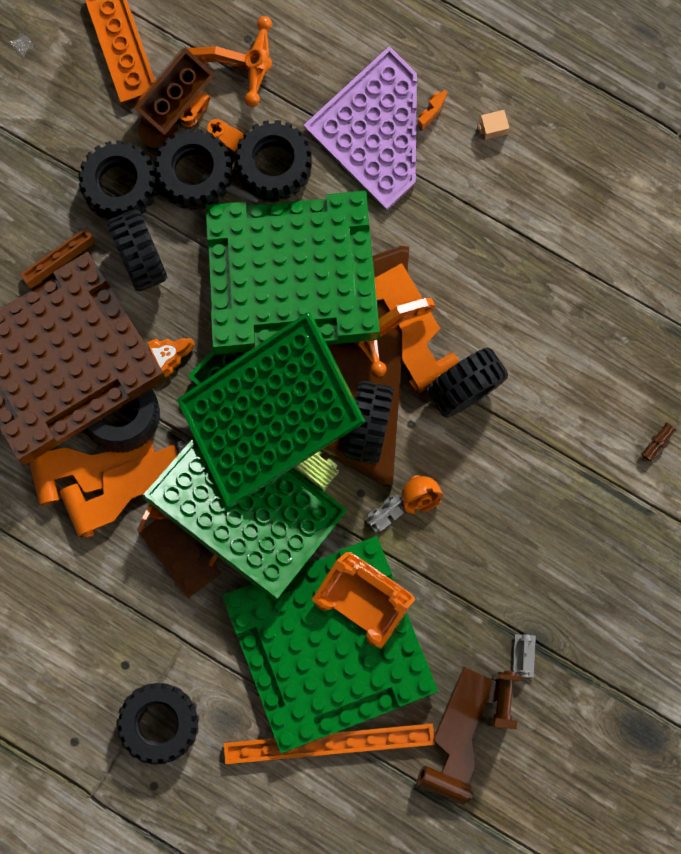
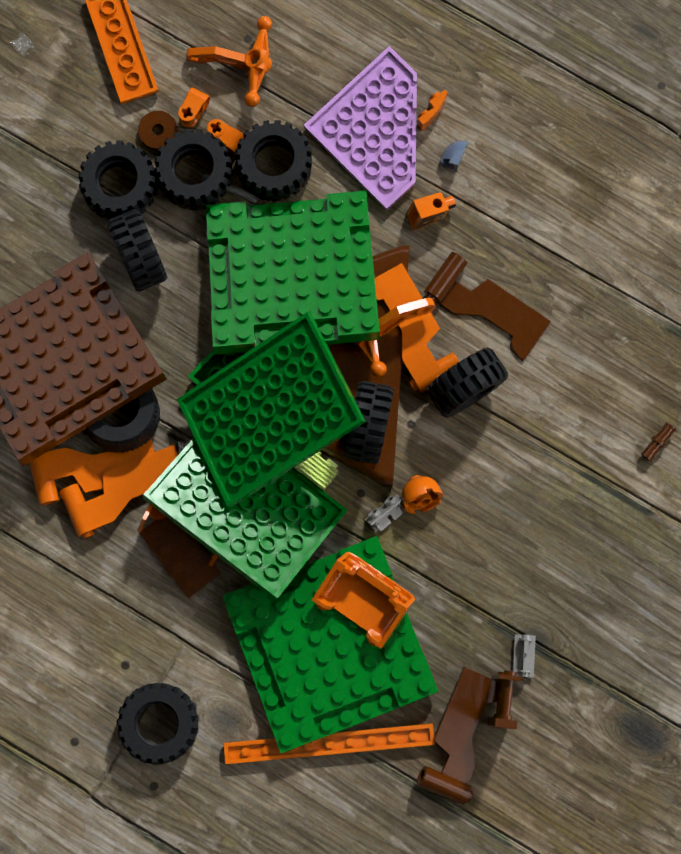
dark orange plate [20,228,96,289] -> none
reddish brown slope [130,47,215,135] -> none
orange rock [147,338,195,378] -> none
light nougat brick [477,110,509,140] -> none
none -> orange torso [406,192,456,231]
none -> reddish brown door [424,252,551,361]
none -> sand blue brick [439,141,468,171]

